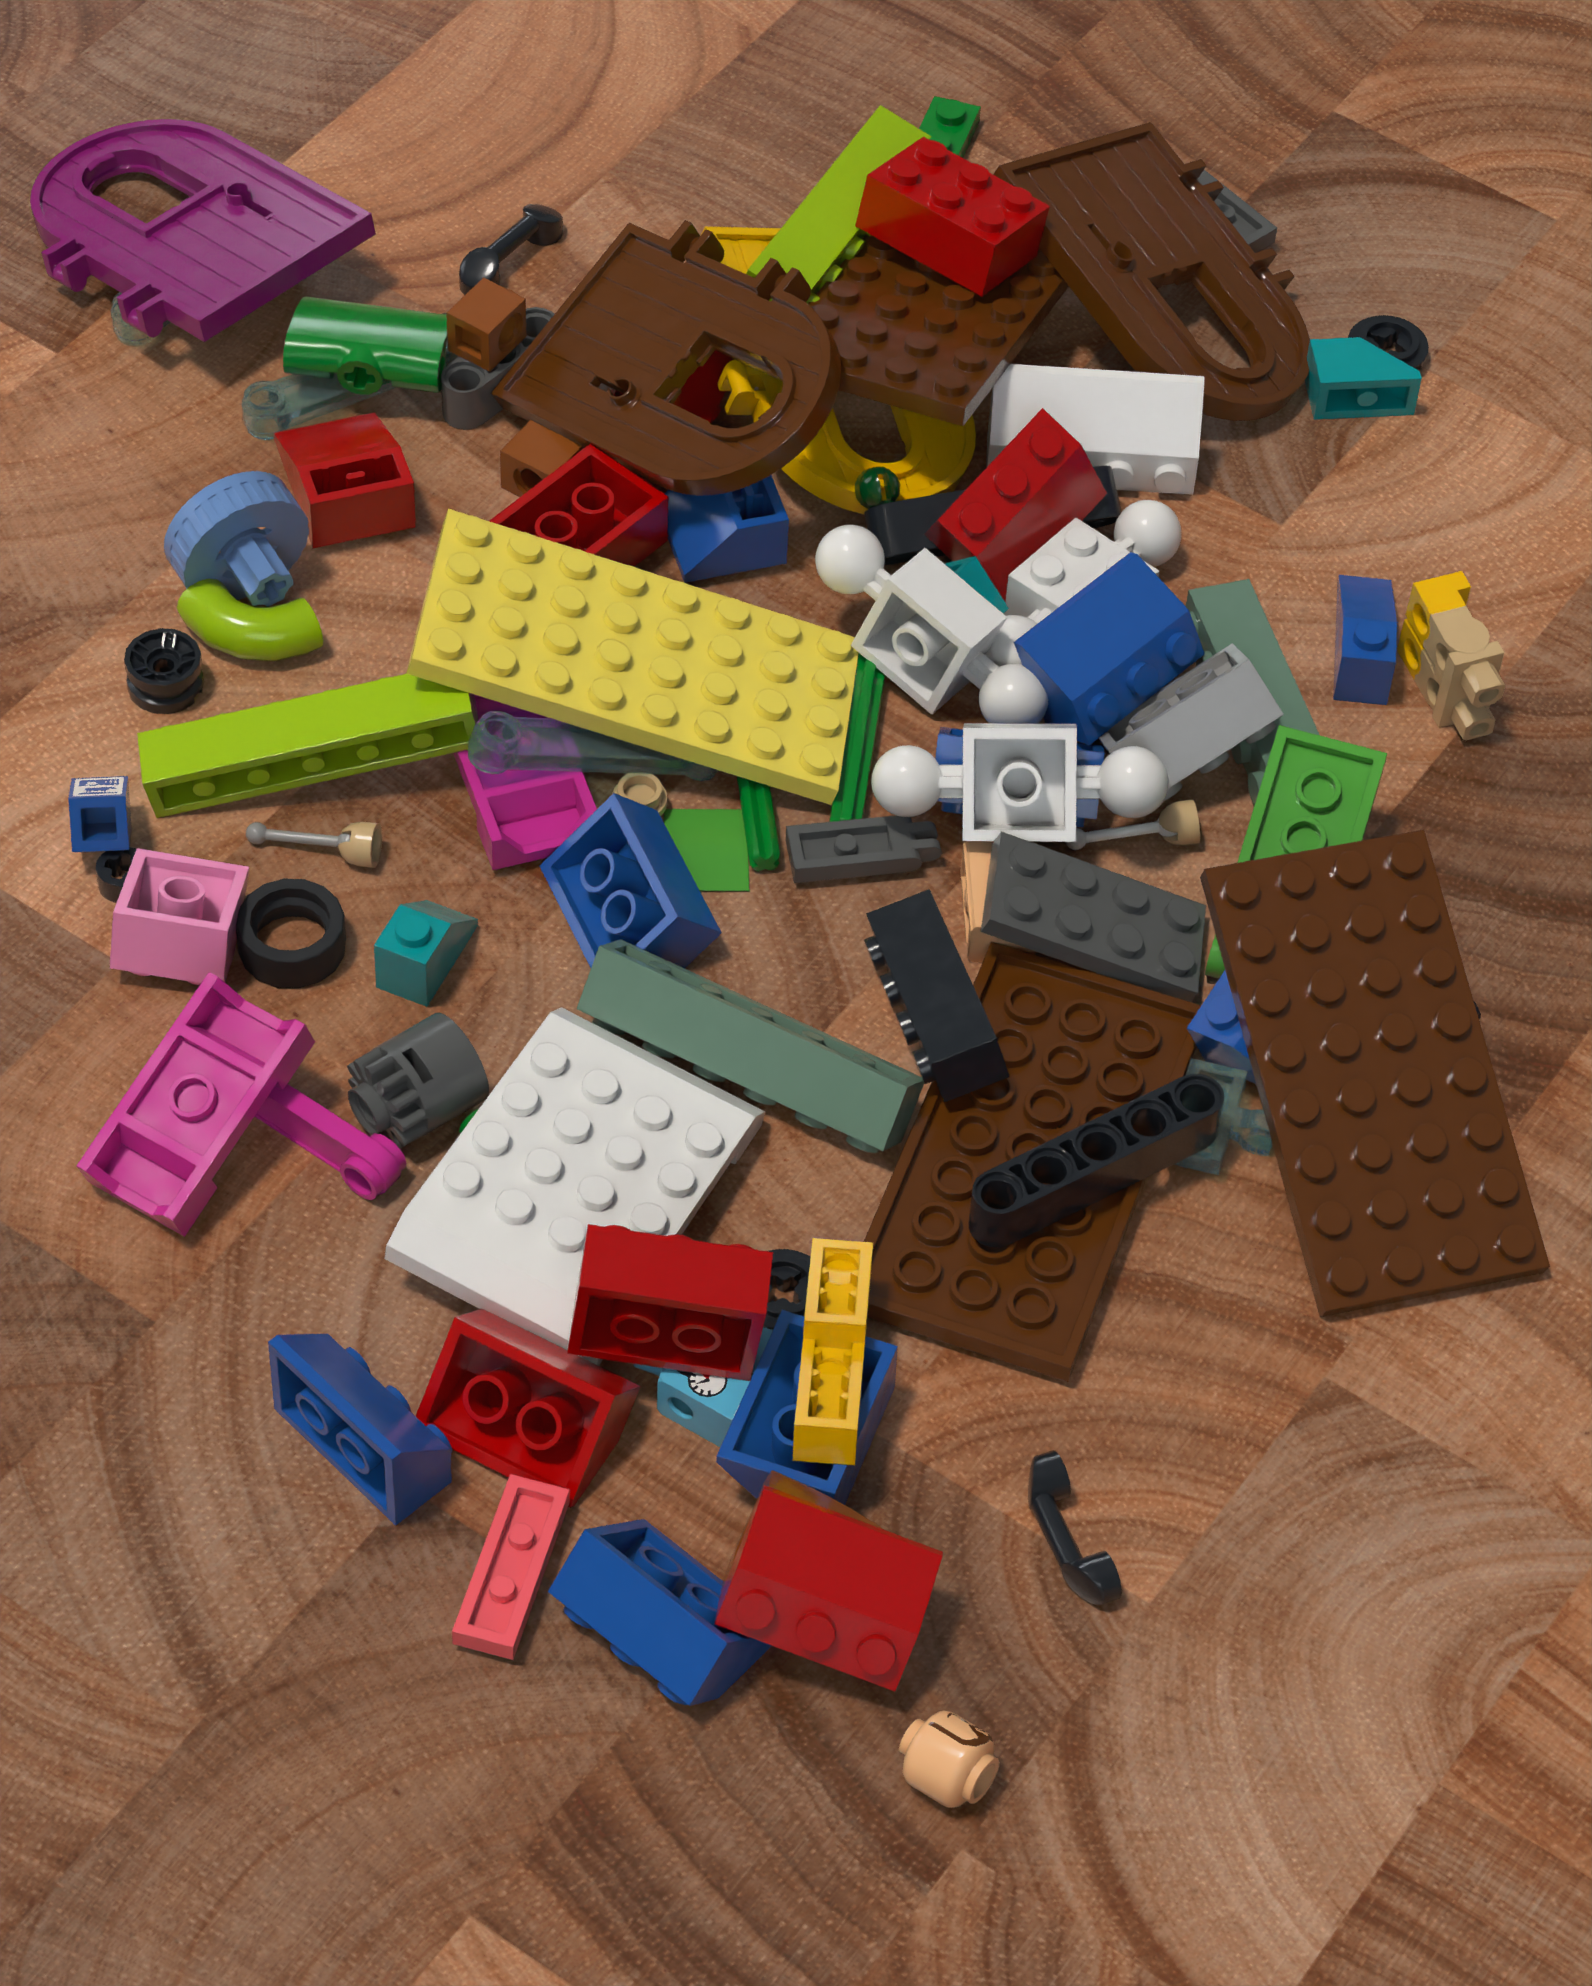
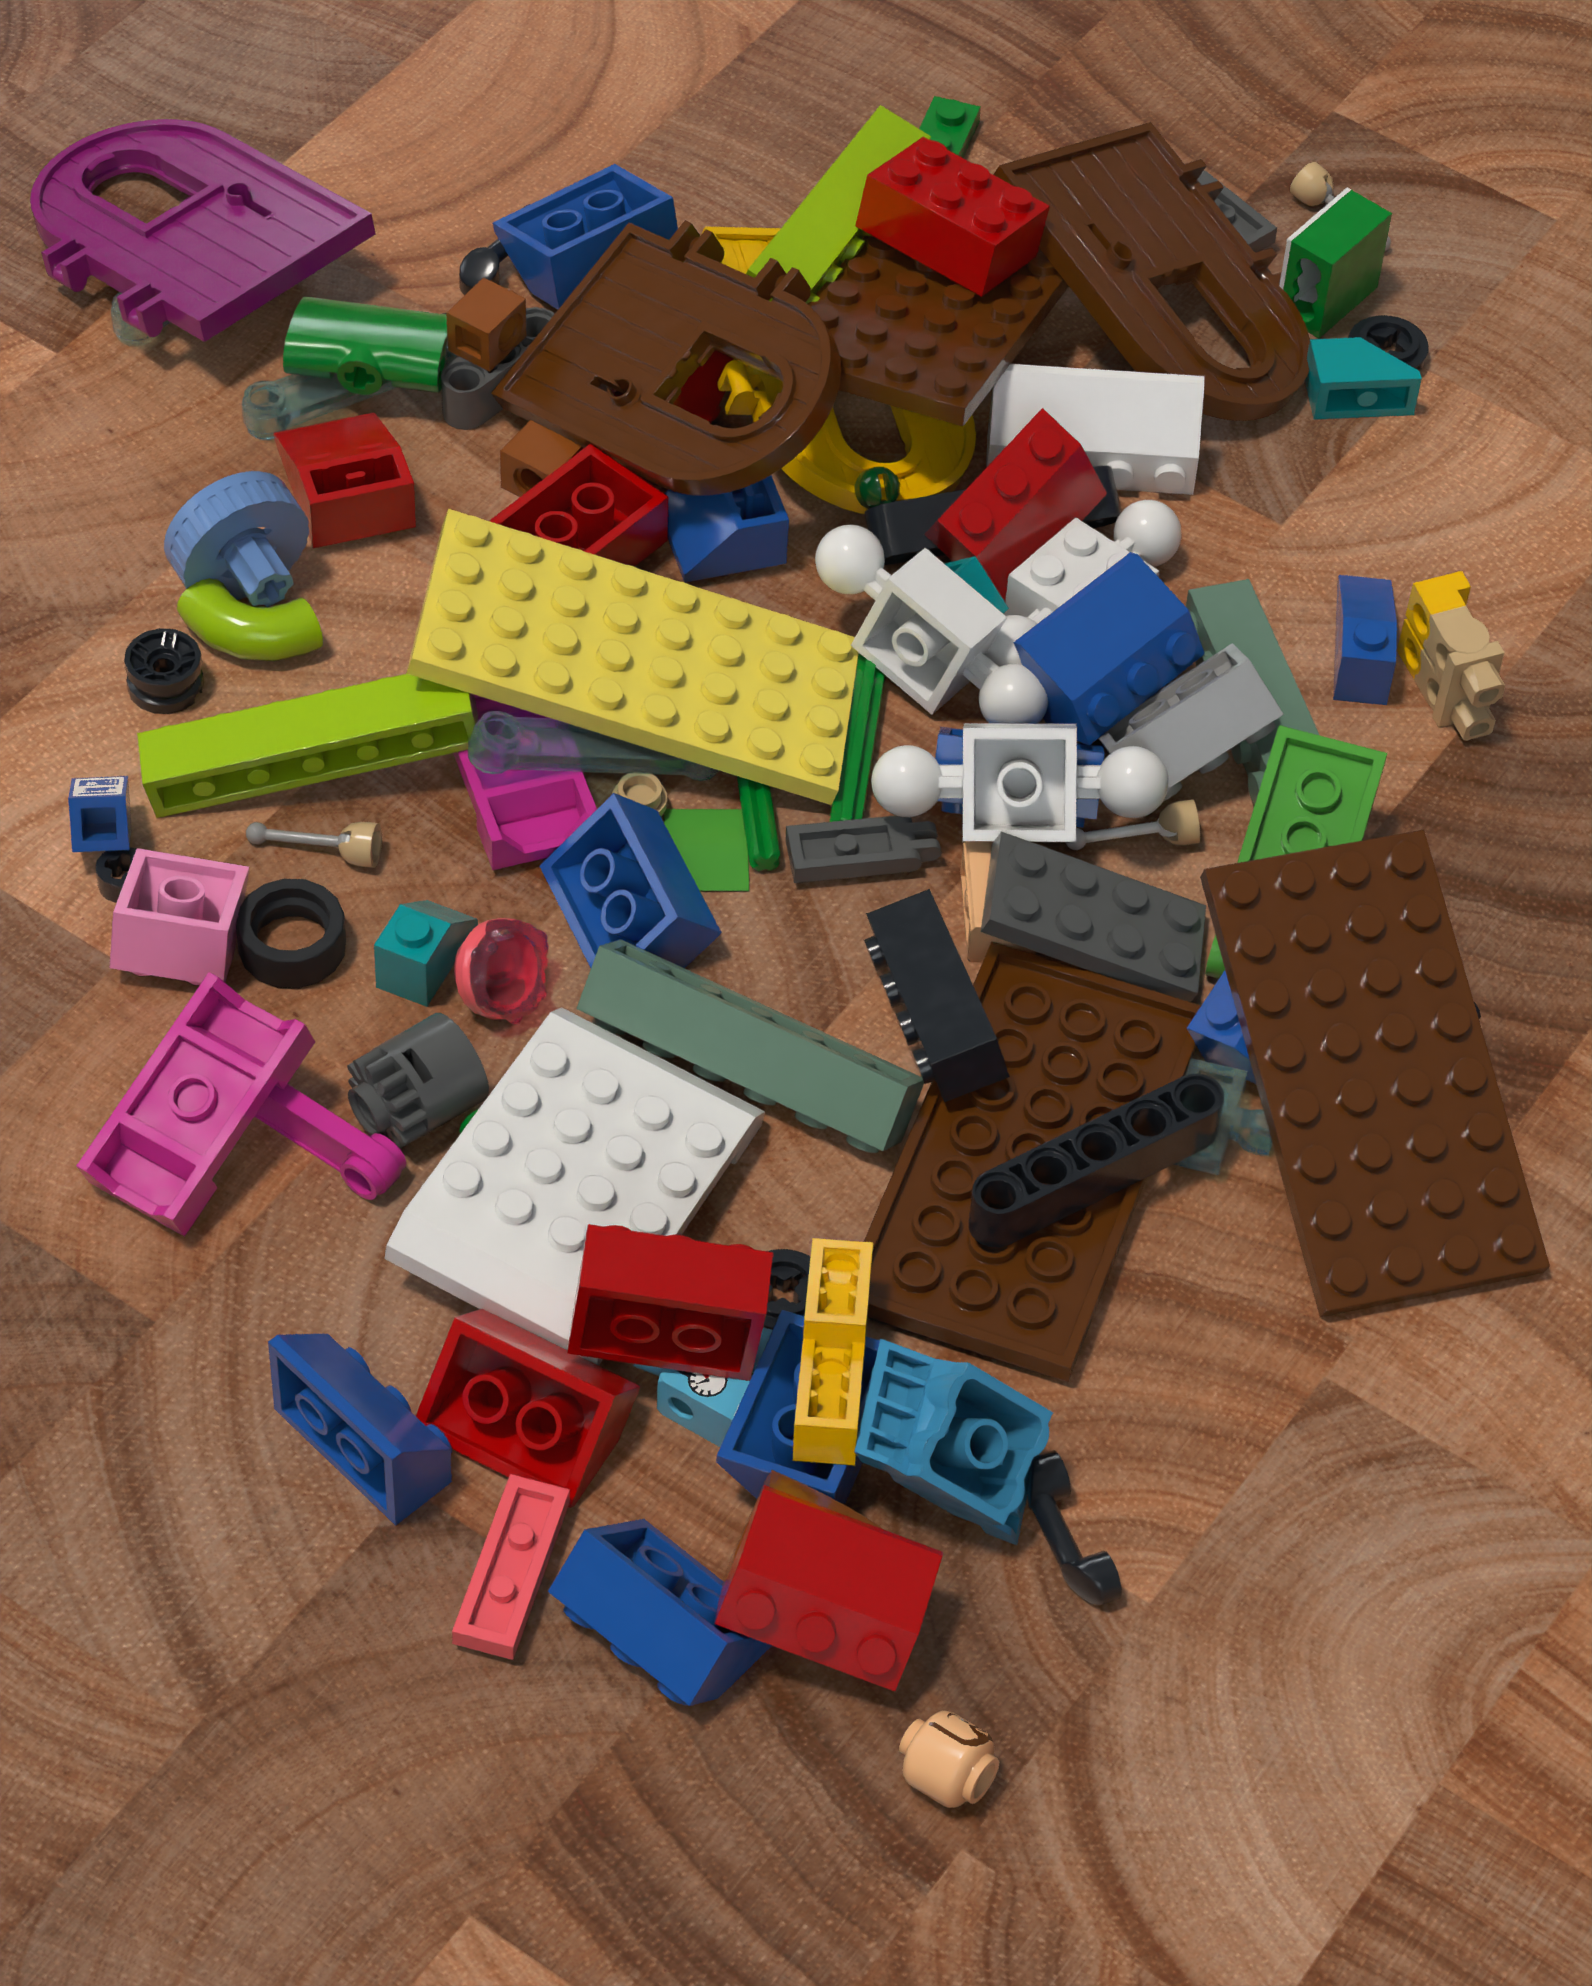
none -> clear pink hair [454,918,549,1025]
none -> blue slope [493,164,678,309]
none -> dark azure slope [855,1338,1053,1545]
none -> green piece [1279,187,1392,339]
none -> tan hinge [1290,162,1391,251]

